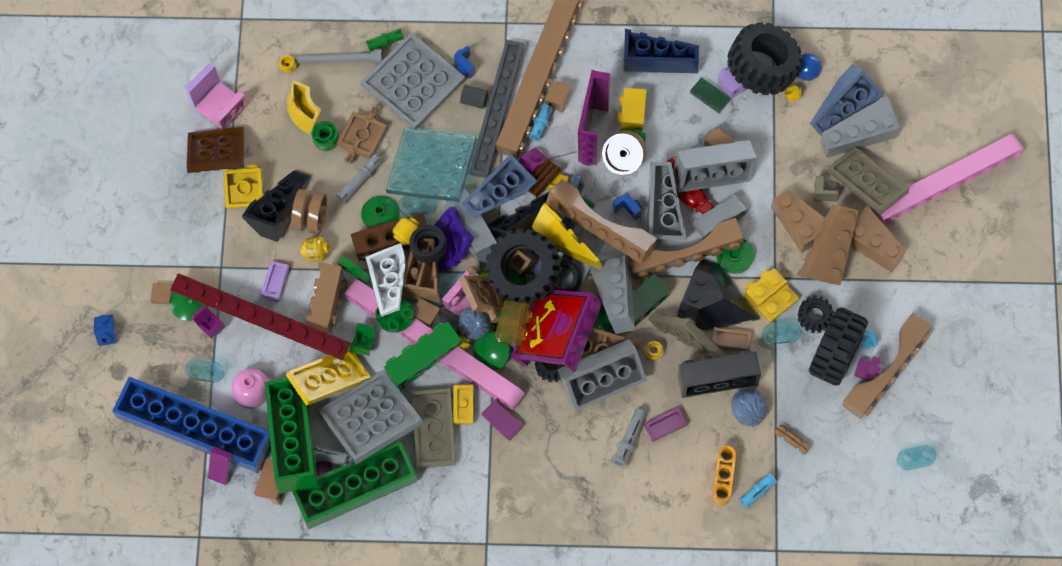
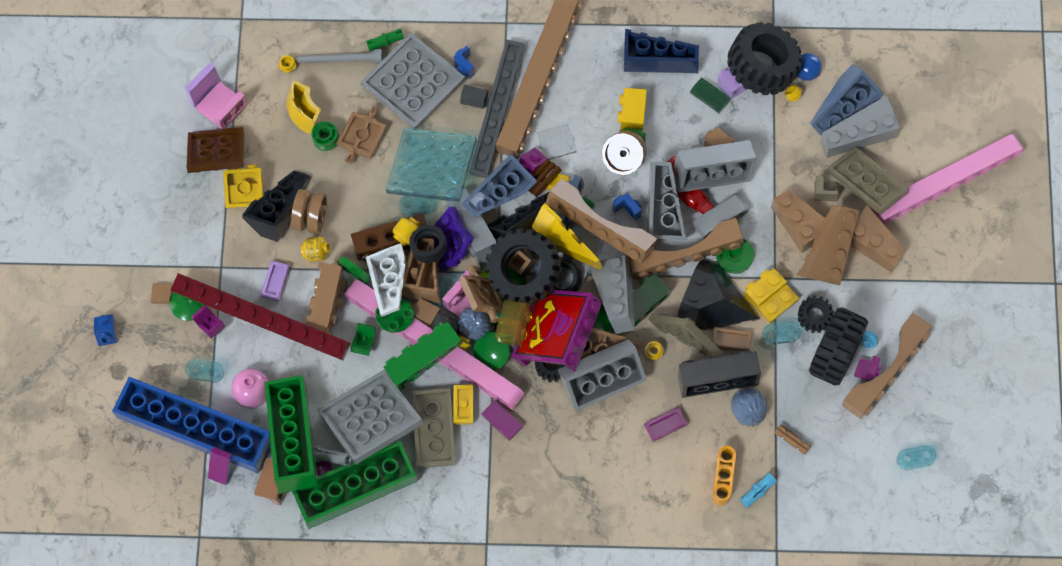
yellow plate [286,347,371,406] -> none
light grey pin [336,154,382,203] -> none
green dish [361,196,399,228] -> none
medium azure pin [529,104,553,141] -> none
medium nougat panel [545,80,571,113] -> none
magenta panel [578,70,611,166] -> none
light grey pin [611,409,647,468] -> none

